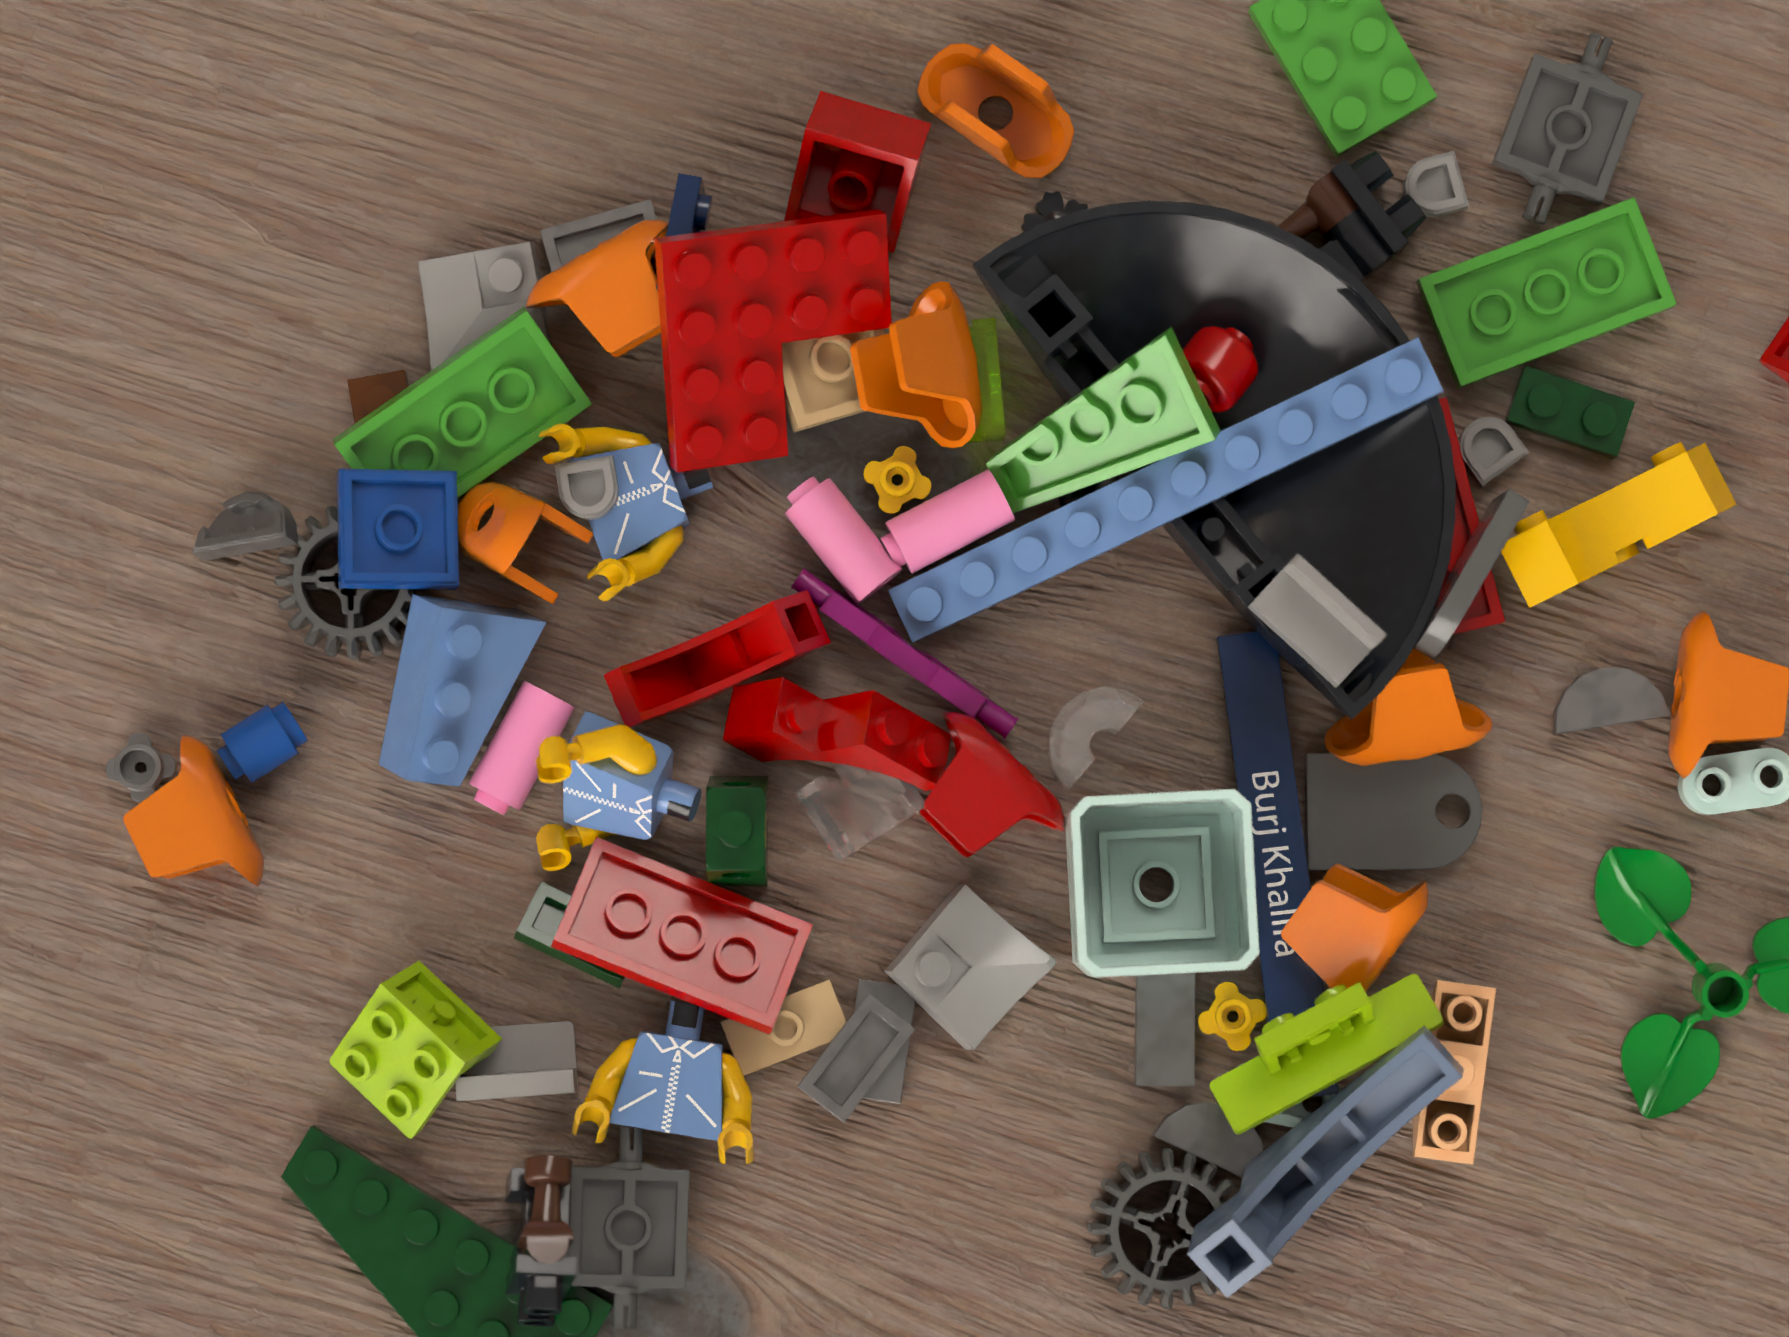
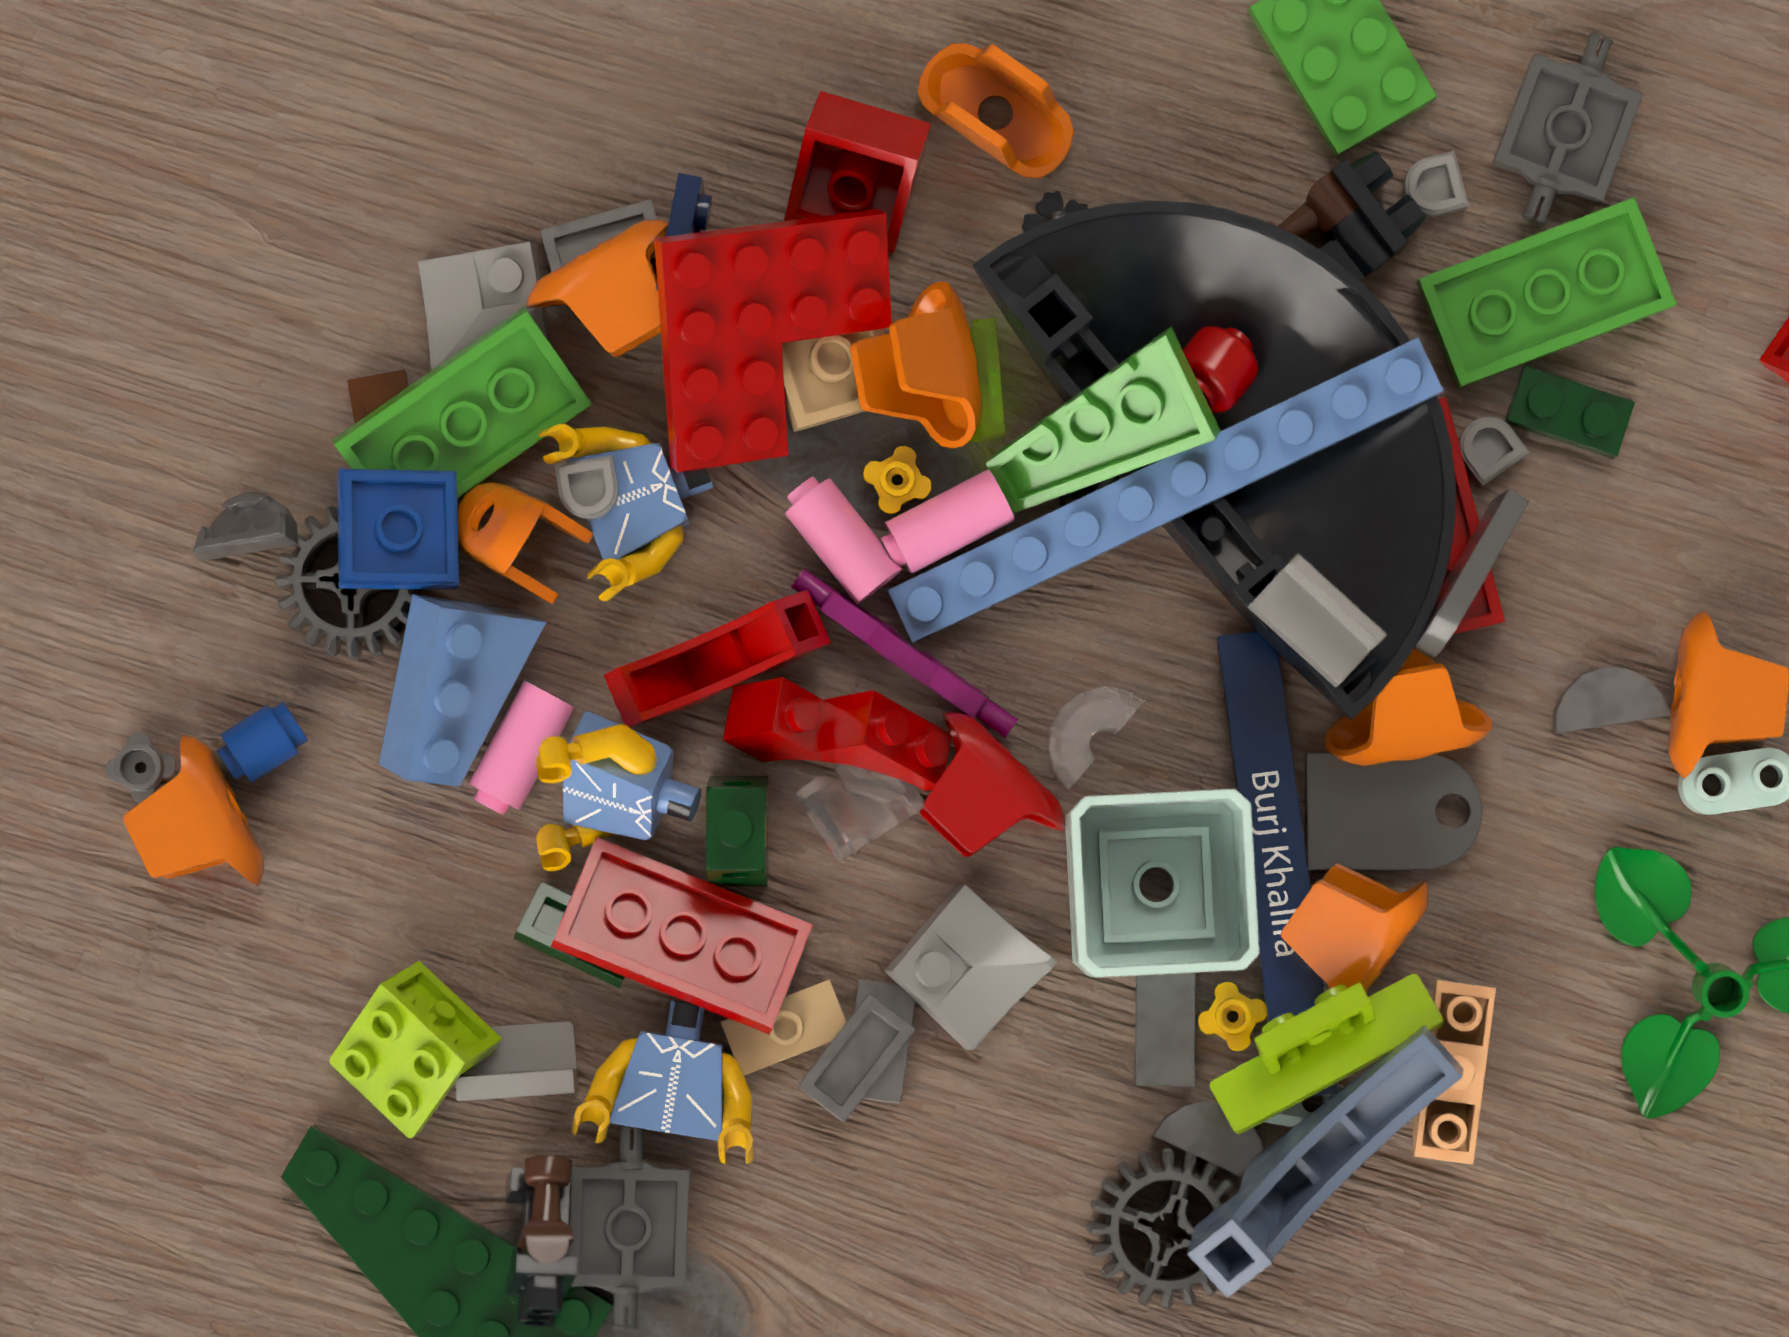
yellow brick [1501,441,1737,608] -> none

